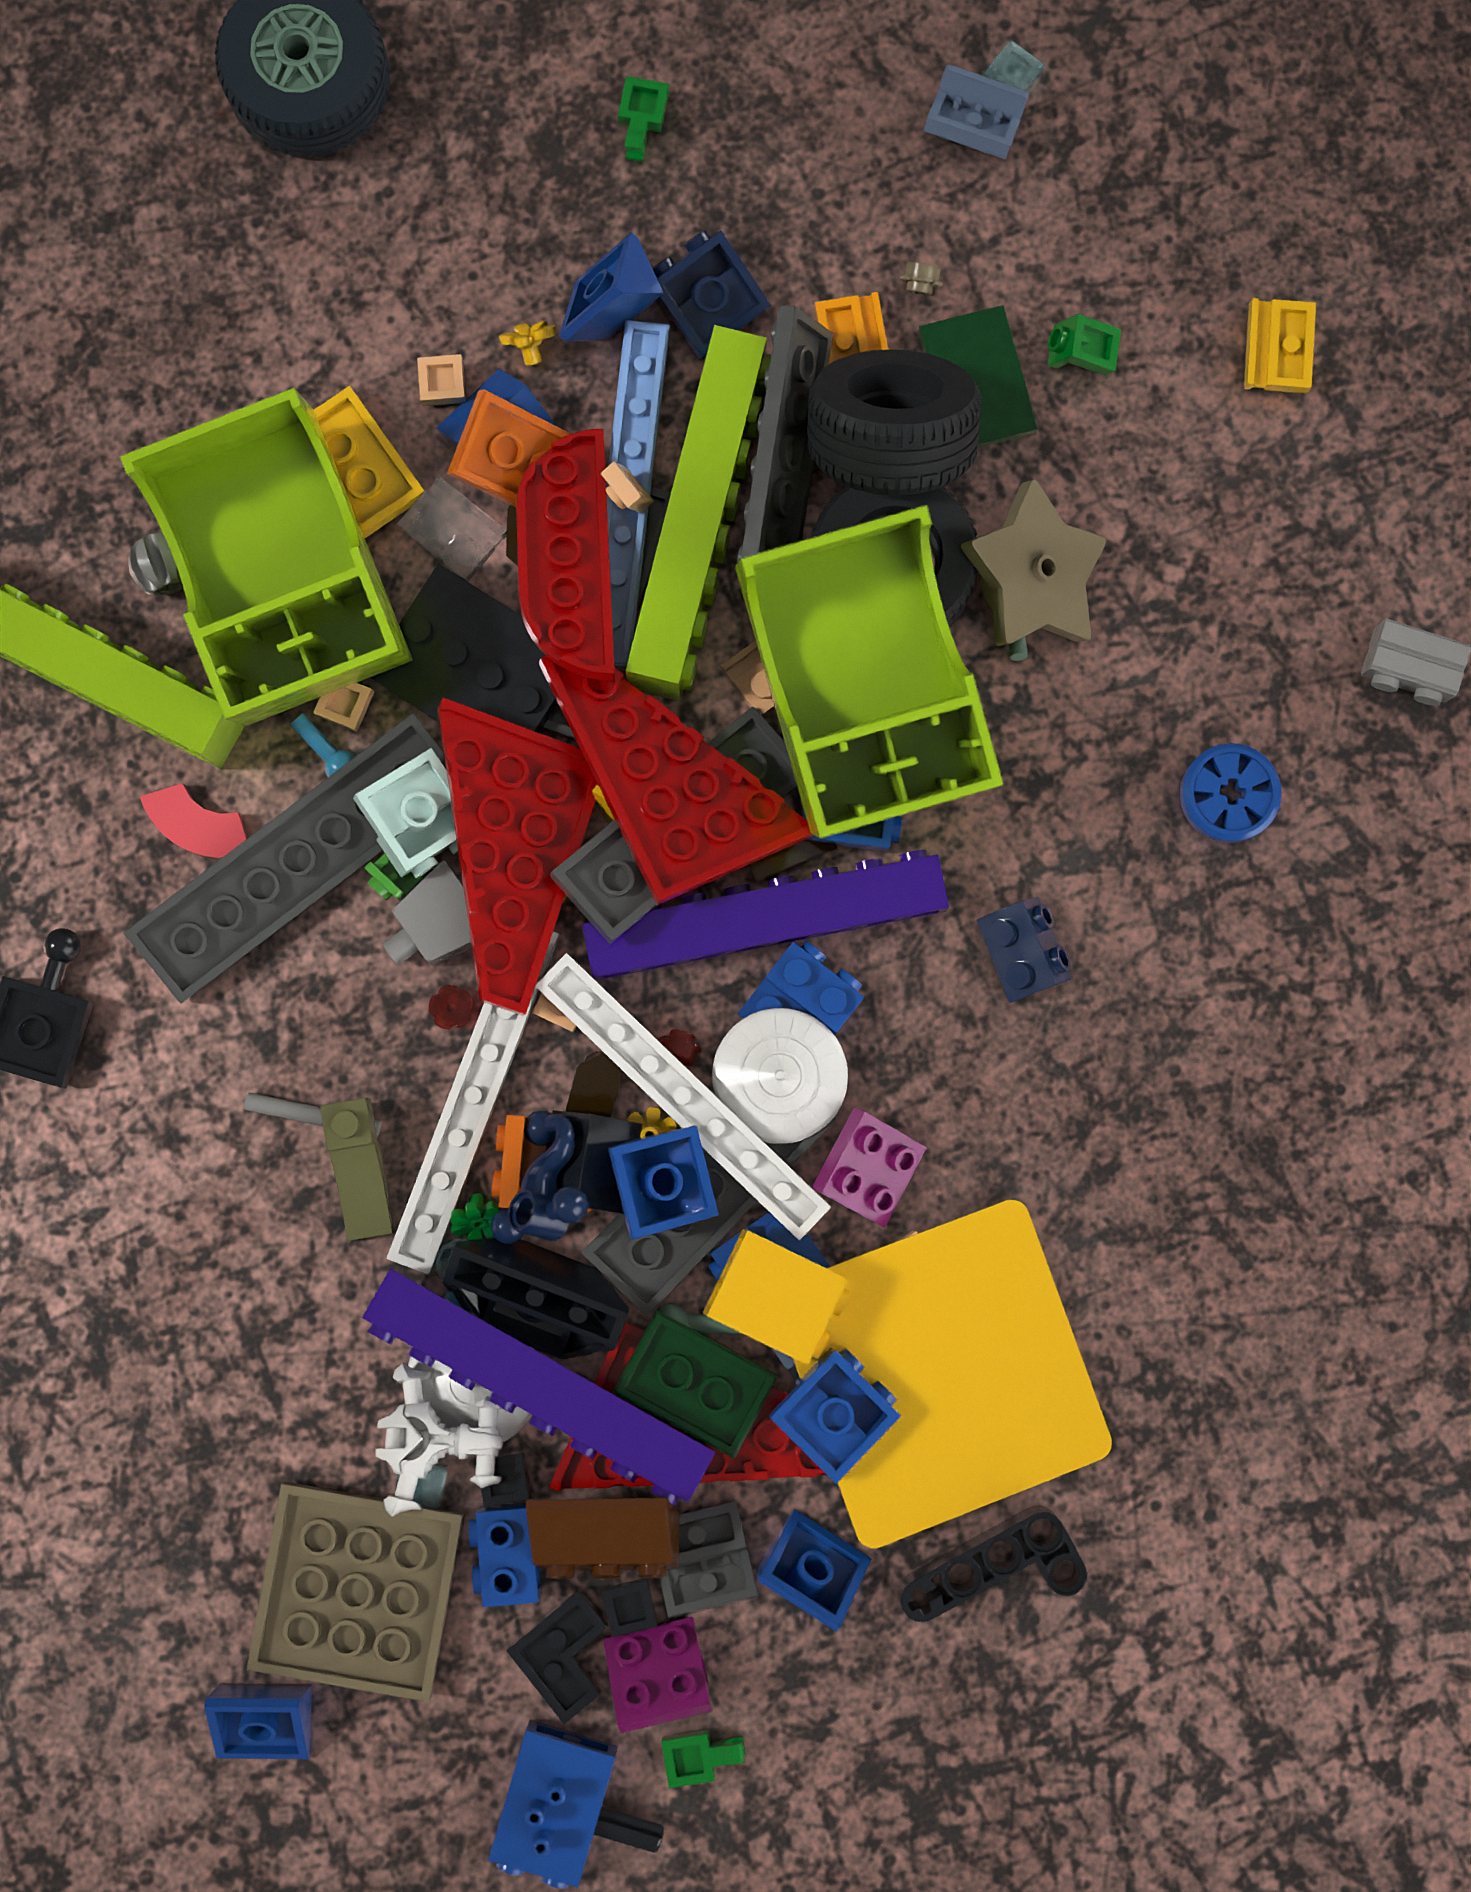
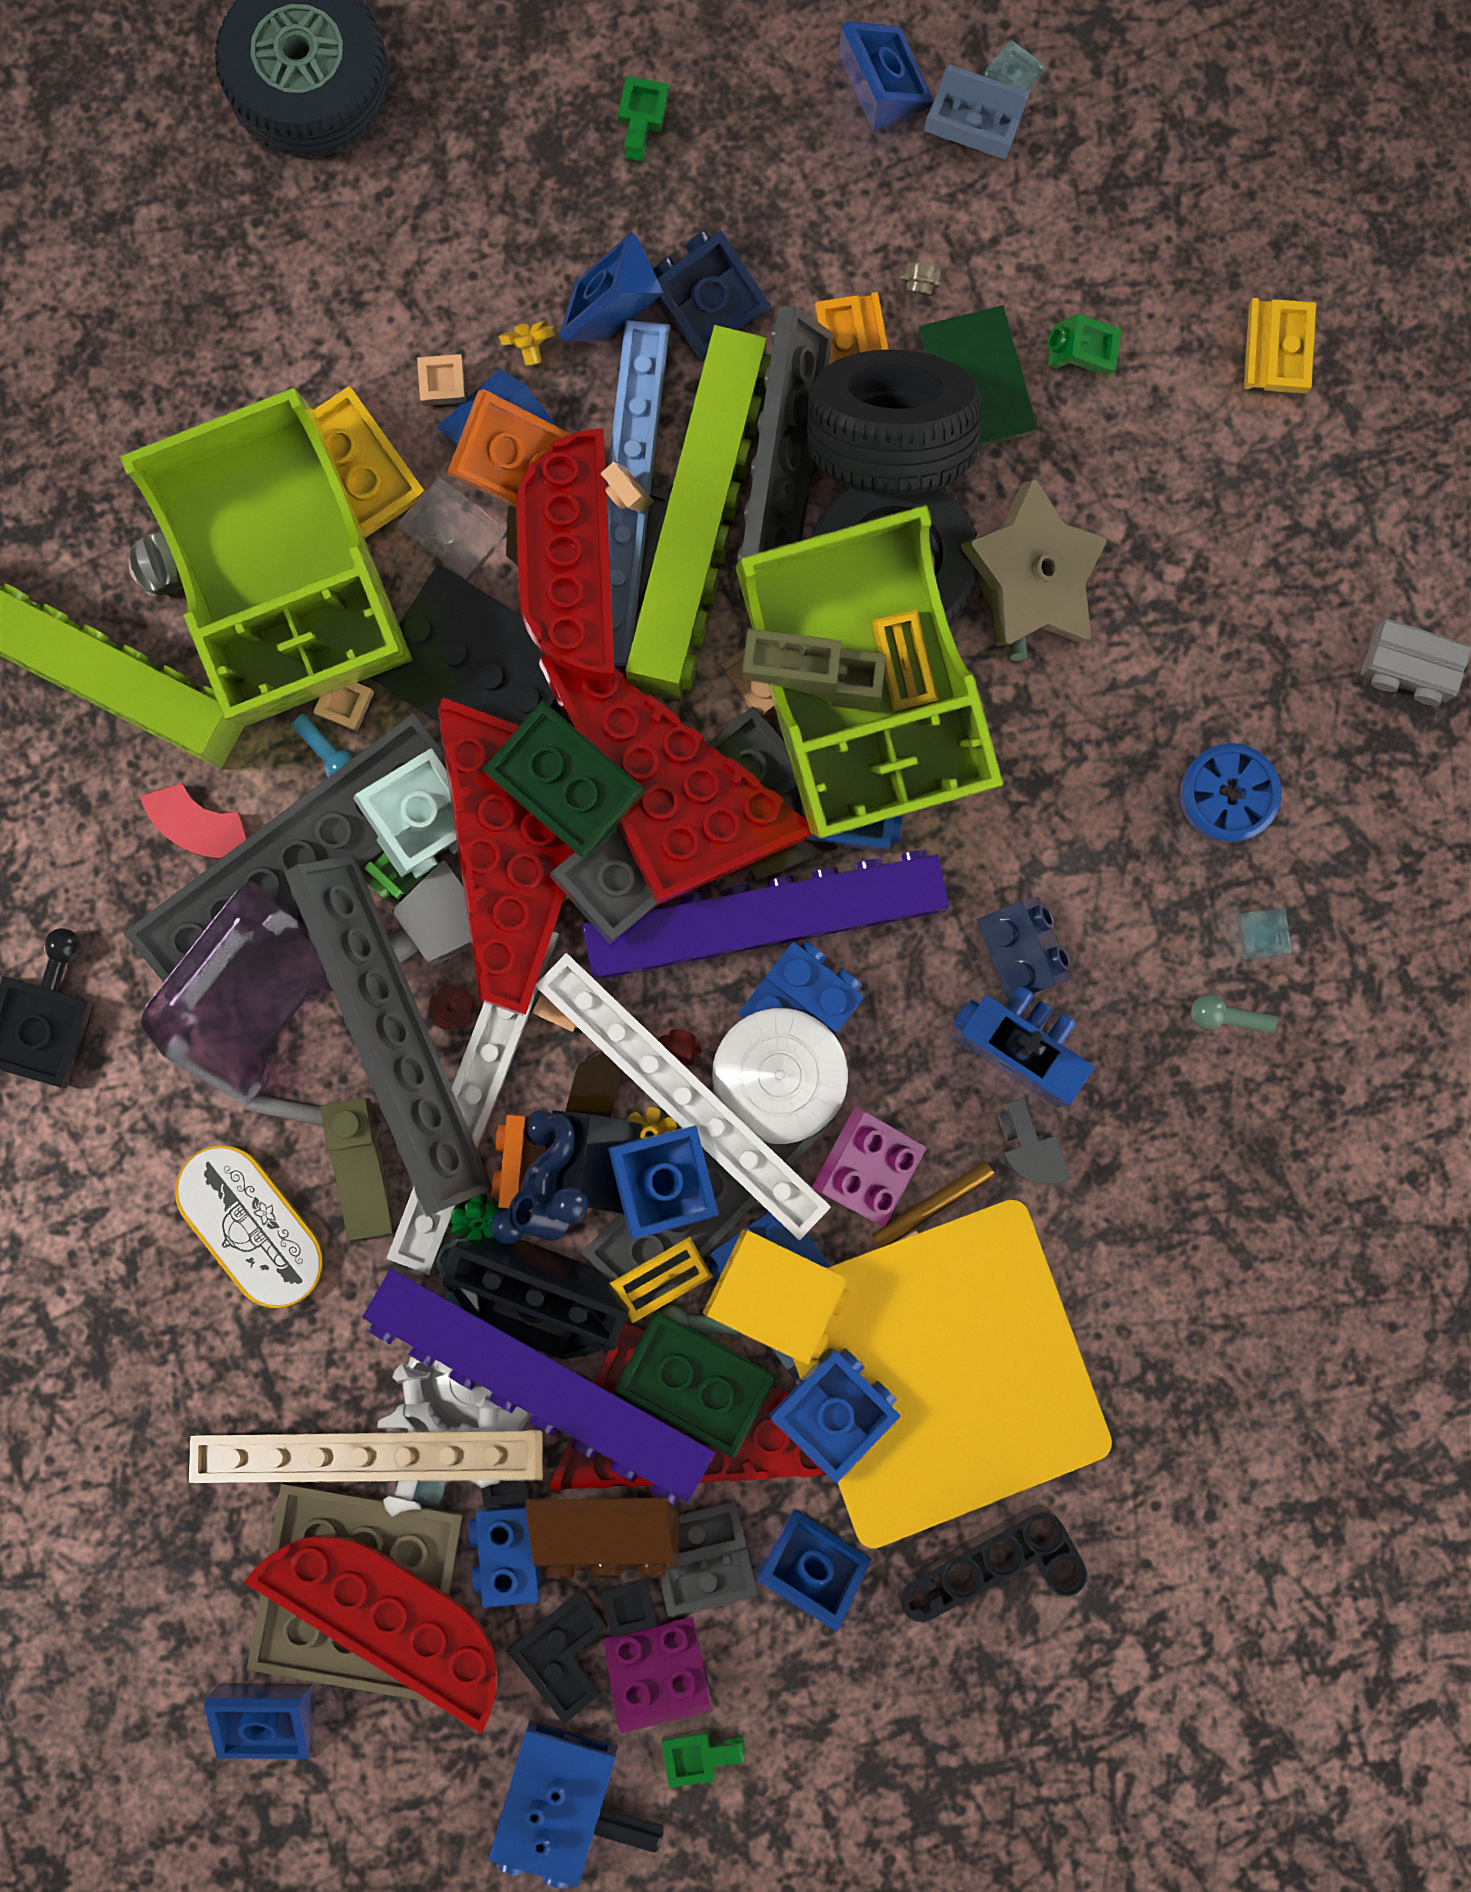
none -> clear purple windscreen [141,882,333,1106]
none -> white tile [175,1145,324,1308]
none -> tan plate [189,1431,542,1483]
none -> red plate [244,1535,498,1734]
none -> dark grey plate [284,855,492,1217]
none -> dark green tile [482,700,647,861]
none -> yellow tile [610,1237,713,1323]
none -> olive slope [741,629,886,712]
none -> blue slope [839,21,934,131]
none -> yellow tile [871,609,939,711]
none -> pearl gold bar [872,1161,995,1247]
none -> blue piece [952,986,1095,1108]
none -> dark grey brick [998,1098,1071,1184]
none -> sand green bar [1191,994,1278,1034]
none -> clear light blue plate [1237,908,1292,960]

